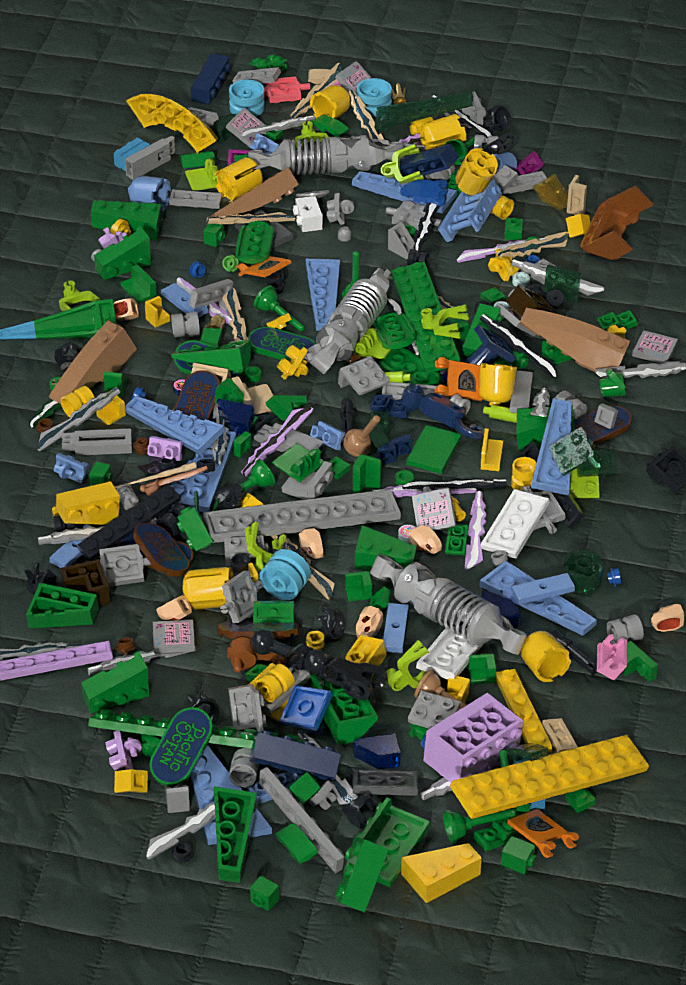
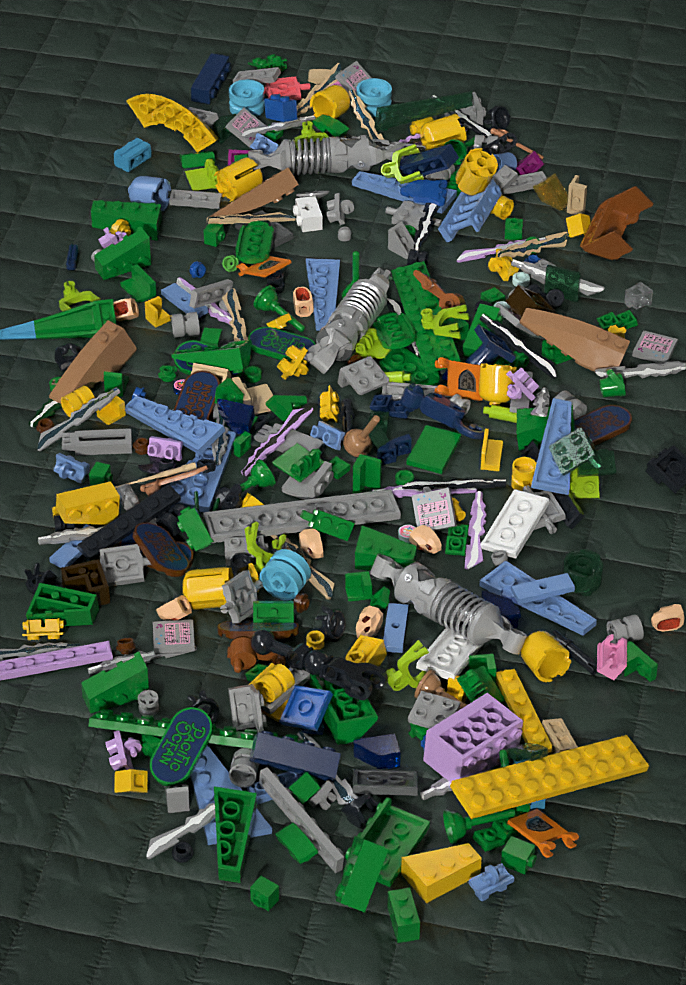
light grey hinge [125,136,175,180] -> none
pearl gold piece [204,315,225,329] -> none
pearl gold piece [392,83,406,107] -> none
green plate [565,788,596,813] -> none
light grey tile [594,403,618,429] -> none
blue plate [607,568,622,587] -> none
none -> yellow hinge [22,618,65,640]
none -> dark blue axle [66,244,79,270]
none -> light grey wheel [138,690,159,716]
none -> green plate [158,365,177,382]
none -> blue brick [264,94,297,122]
none -> light nougat rock [293,287,313,317]
none -> reddish brown plate [294,593,310,613]
none -> green hinge [300,509,355,541]
none -> yellow hinge [320,385,340,423]
none -> green brick [387,888,420,943]
none -> dark orange piece [413,270,465,313]
none -> green hinge [457,665,505,703]
none -> medium blue hips [469,863,514,901]
none -> nougat sword [490,128,544,160]
none -> lavender hips [506,368,539,401]
none -> clear brick [624,282,653,310]

